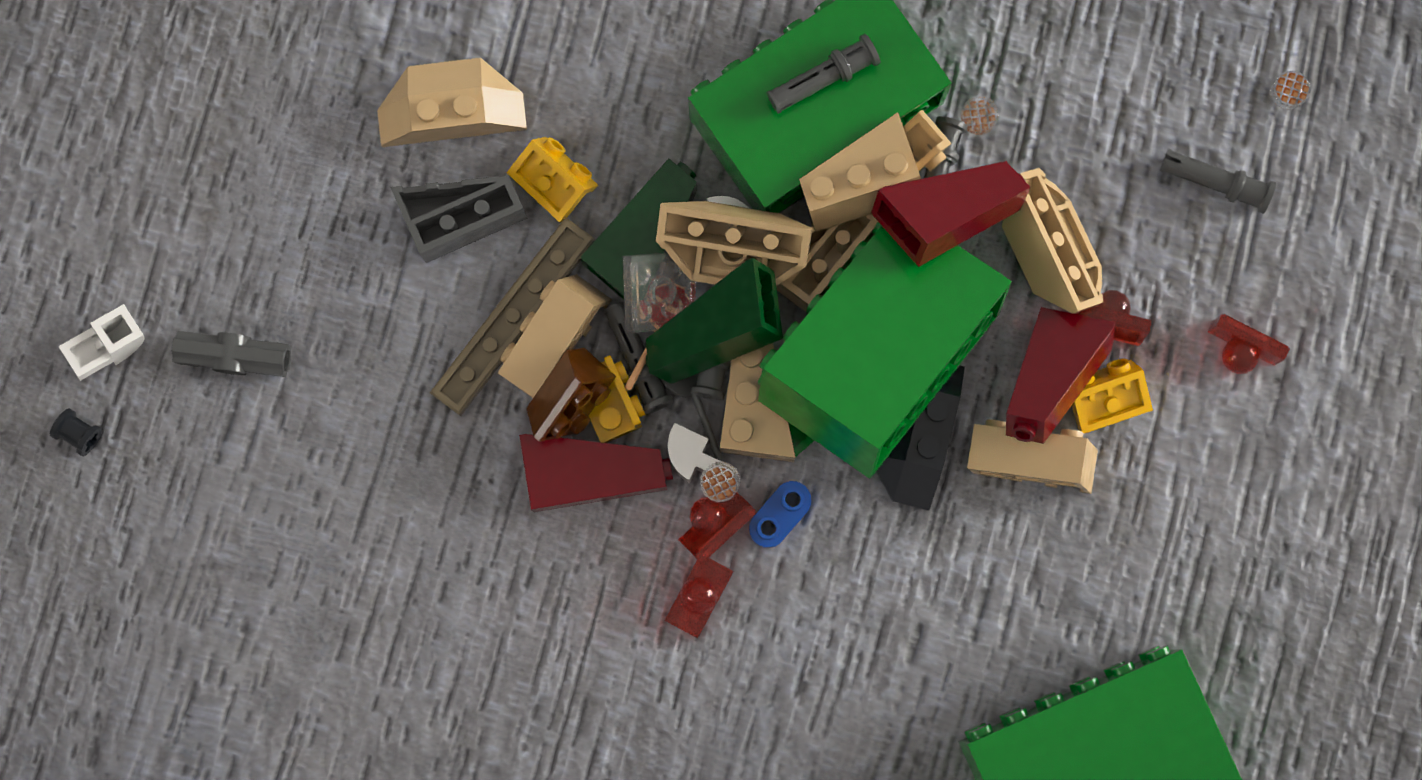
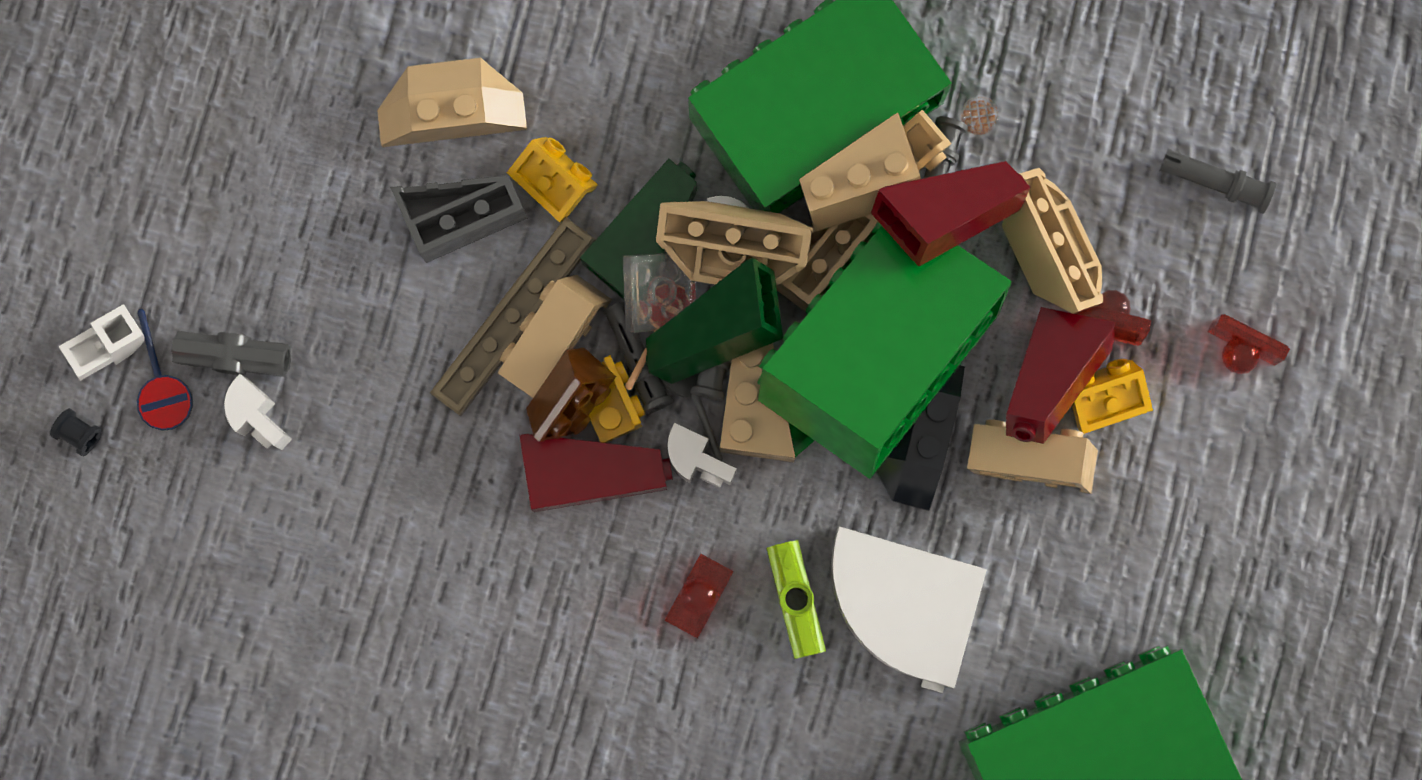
clear red tile [678,489,757,564] -> none
tile [700,462,740,502] -> none
blue plate [749,481,811,548] -> none
dark grey pin [766,33,881,114] -> none
tile [1270,71,1311,110] -> none
none -> piece [137,309,193,431]
none -> white brick [224,374,292,450]
none -> lime piece [766,540,826,659]
none -> white brick [831,527,987,693]

